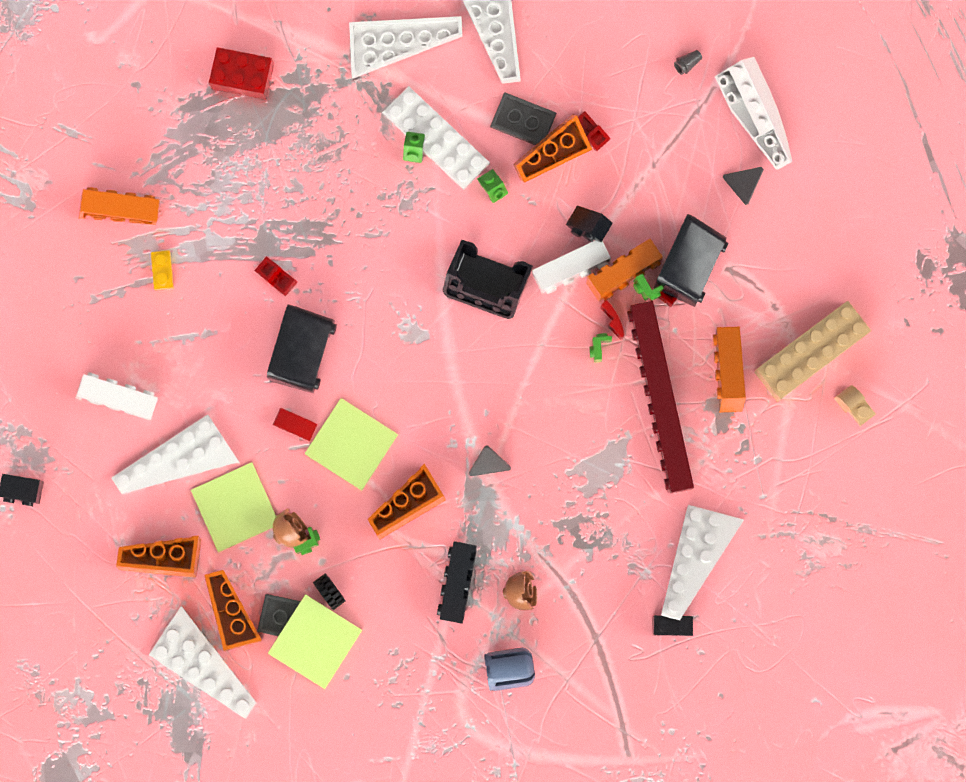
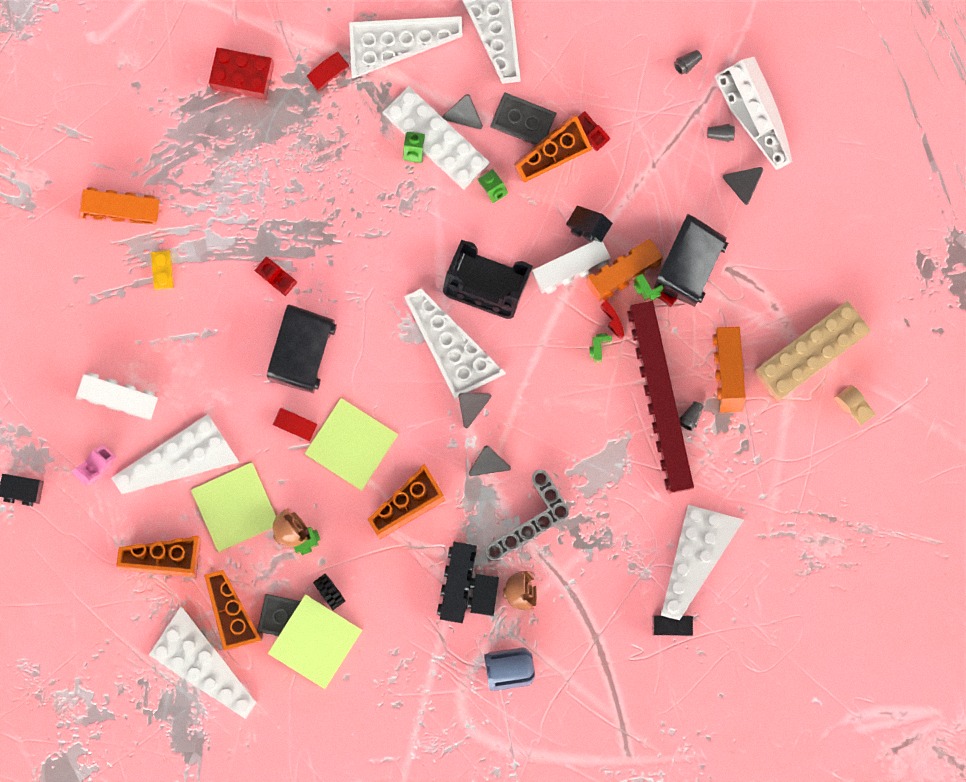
none -> bright pink brick [72,444,116,486]
none -> red slope [307,52,349,90]
none -> white wing [404,289,506,399]
none -> piece [442,94,483,129]
none -> dark grey piece [458,393,492,429]
none -> black brick [467,574,499,616]
none -> light grey beam [486,470,569,561]
none -> dark grey cone [680,401,704,431]
none -> dark grey cone [707,124,735,142]

